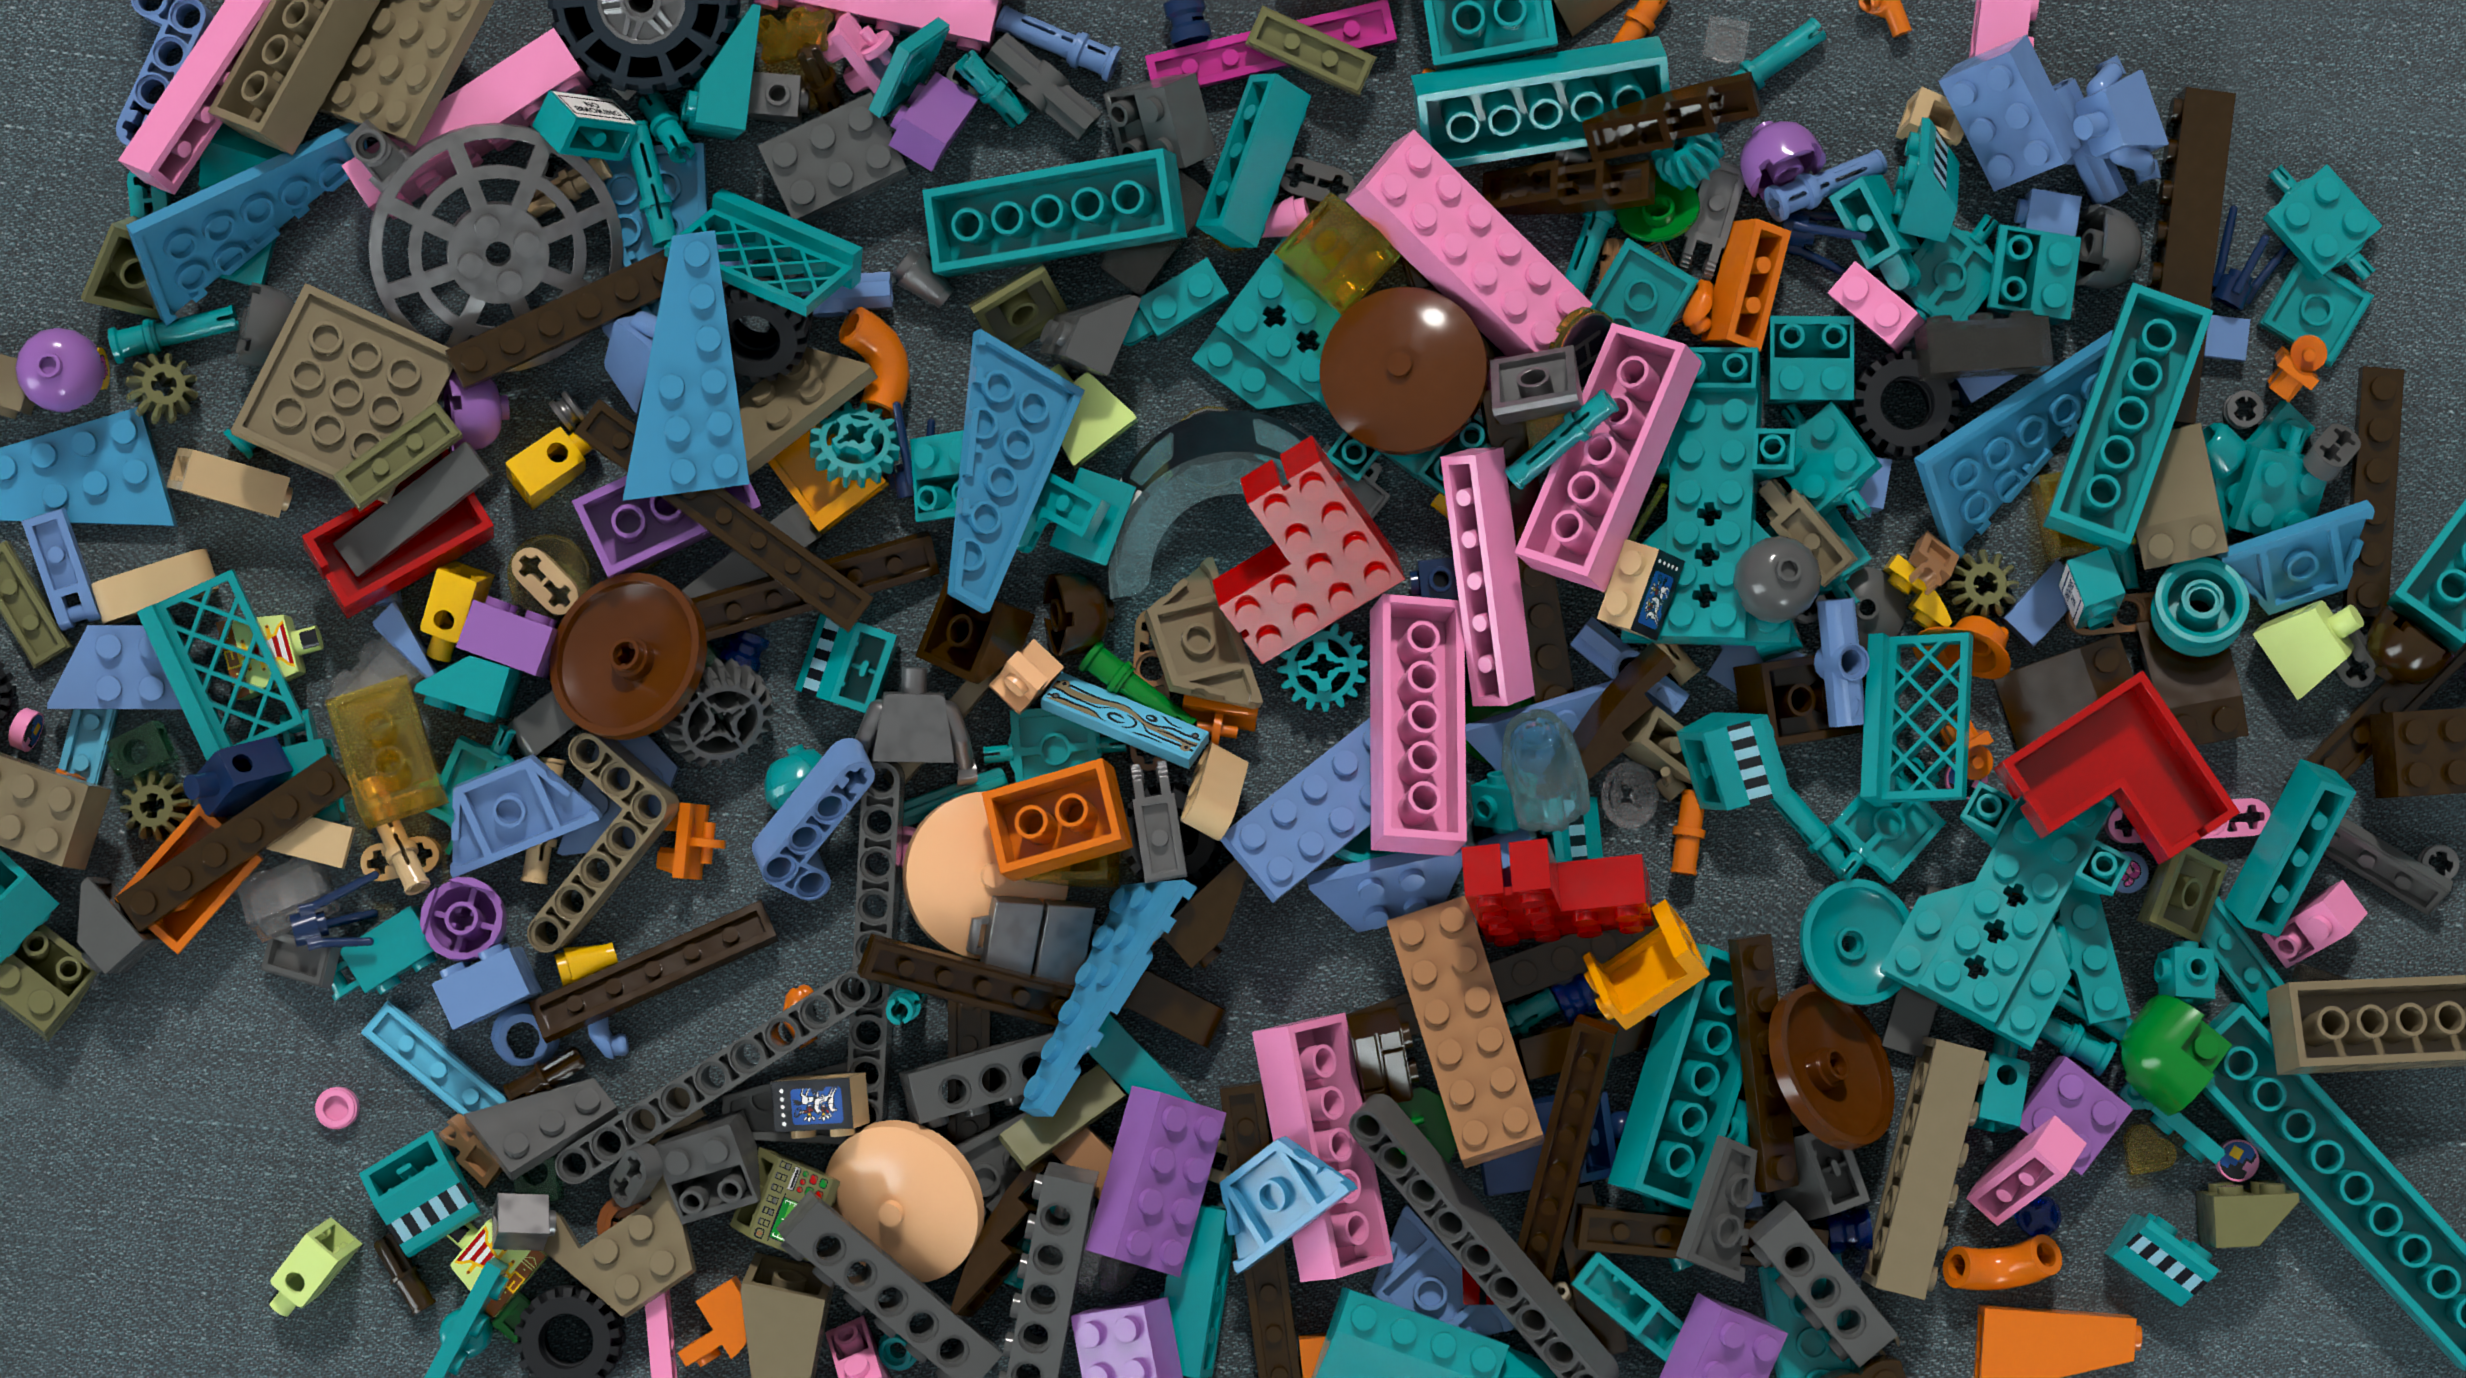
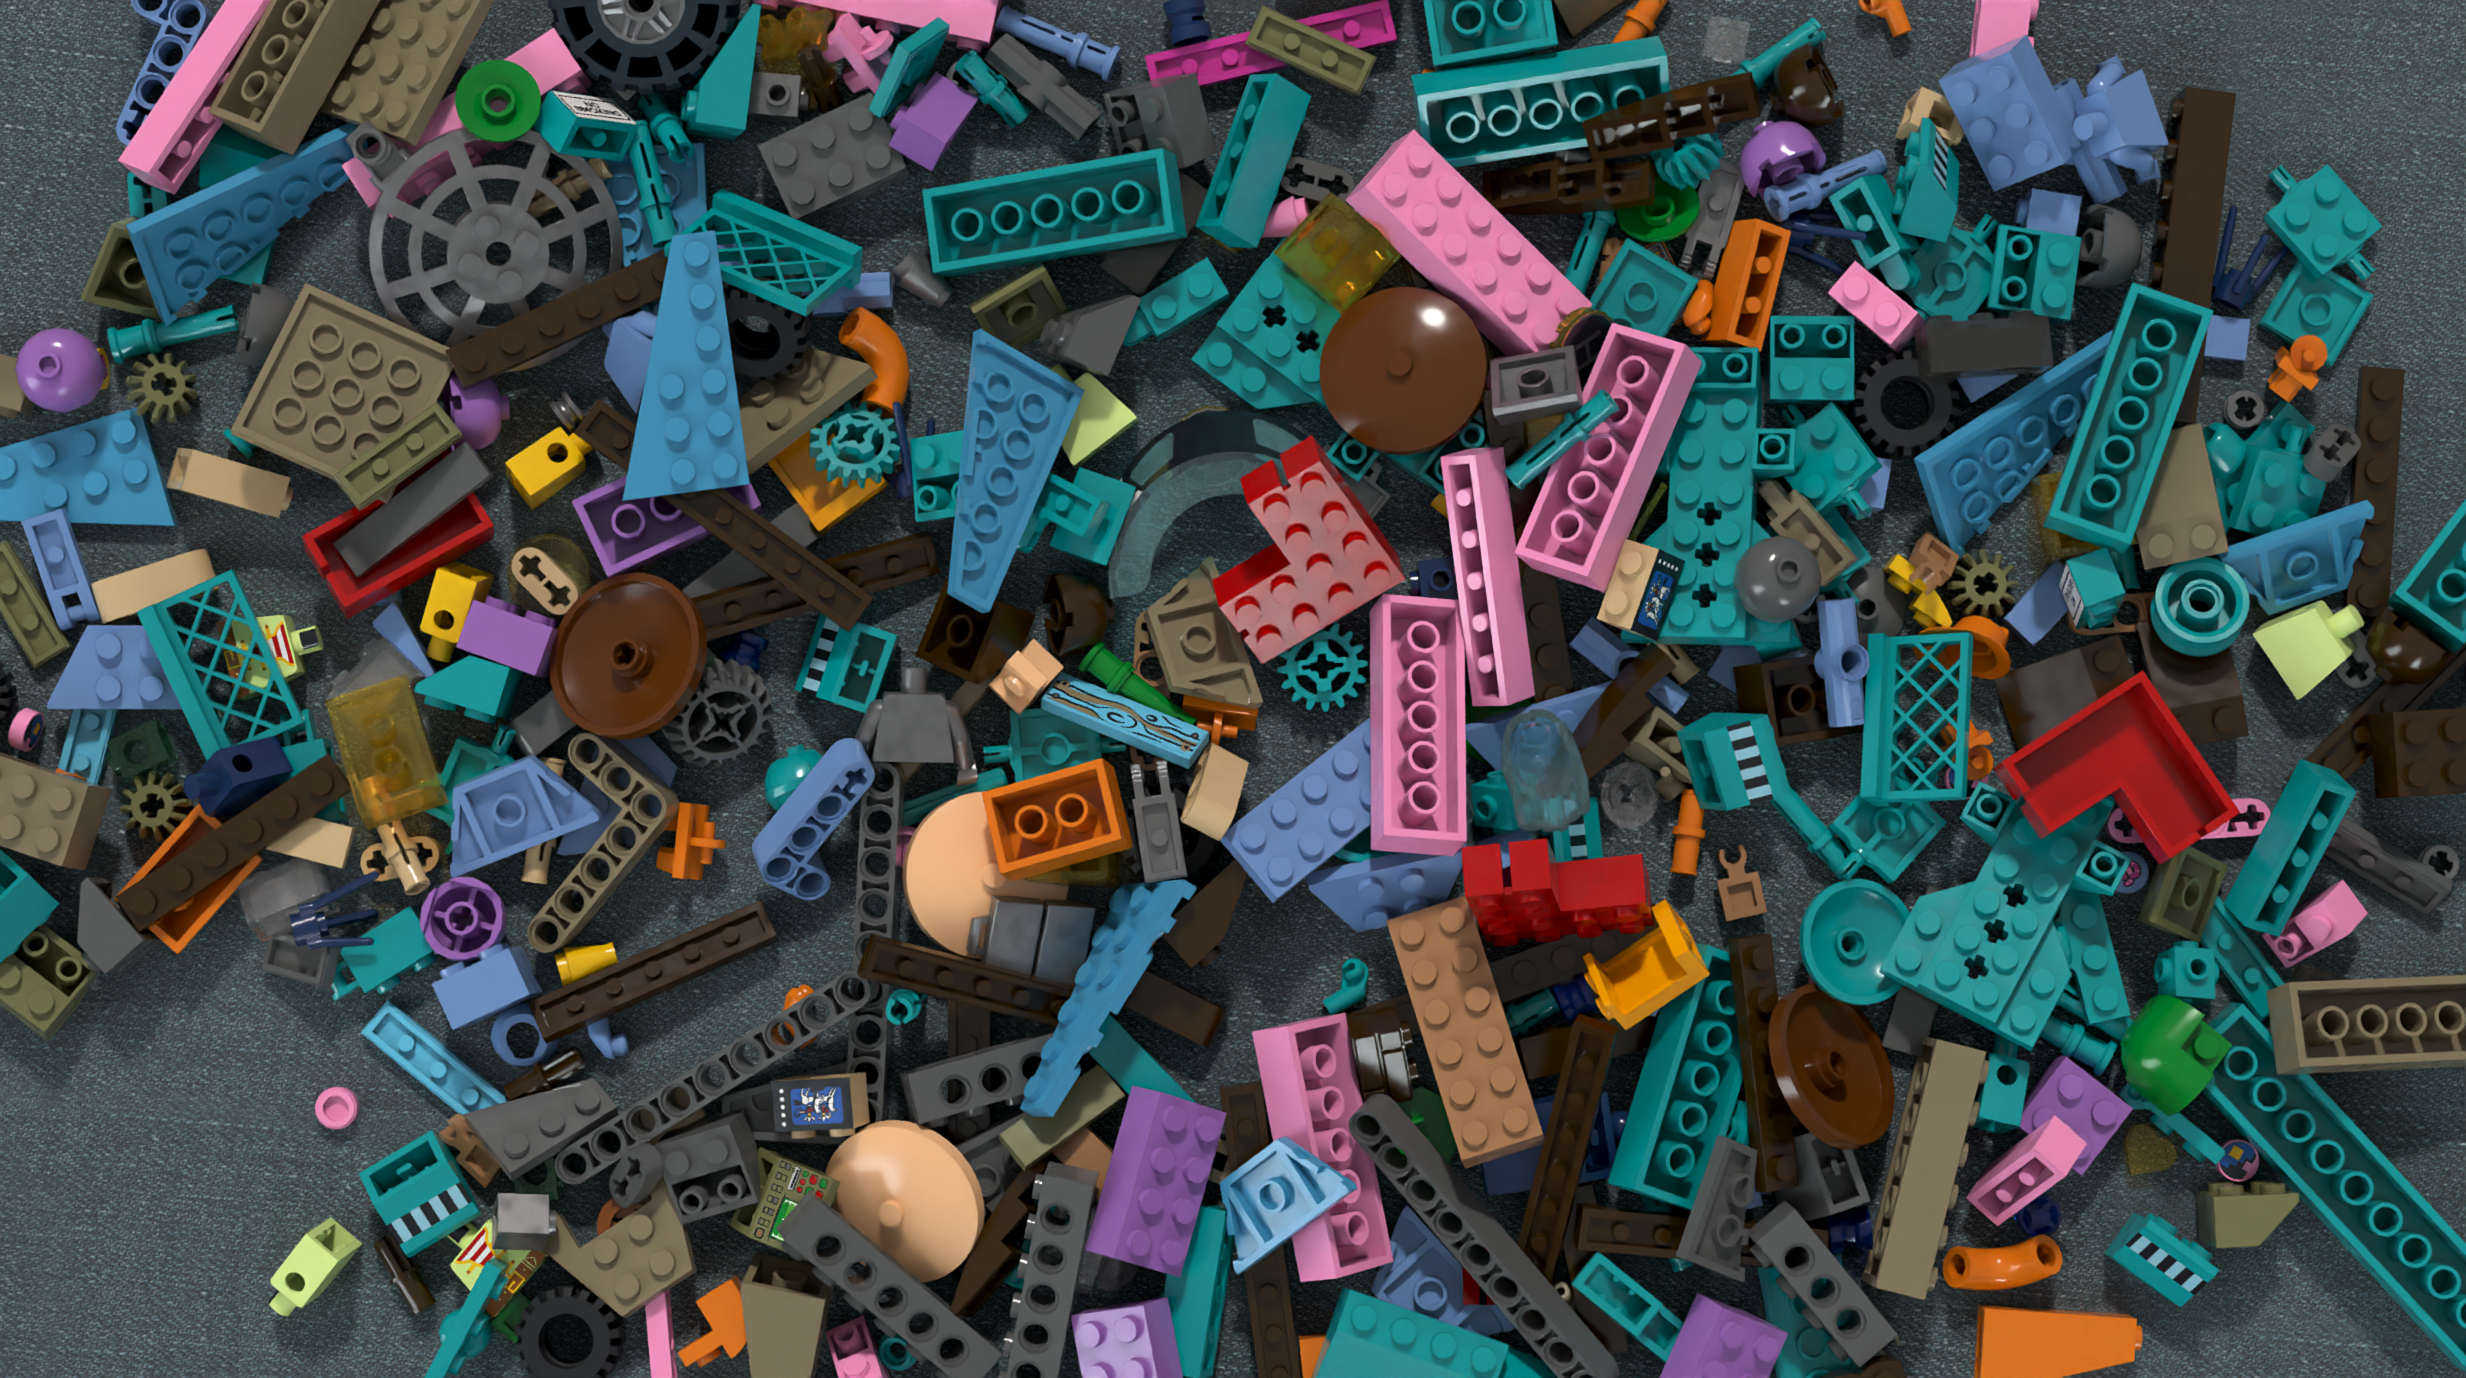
none -> green dish [455,60,541,143]
none -> teal arm [1322,958,1369,1015]
none -> medium nougat plate [1715,845,1767,922]
none -> dark brown cylinder [1769,41,1846,128]

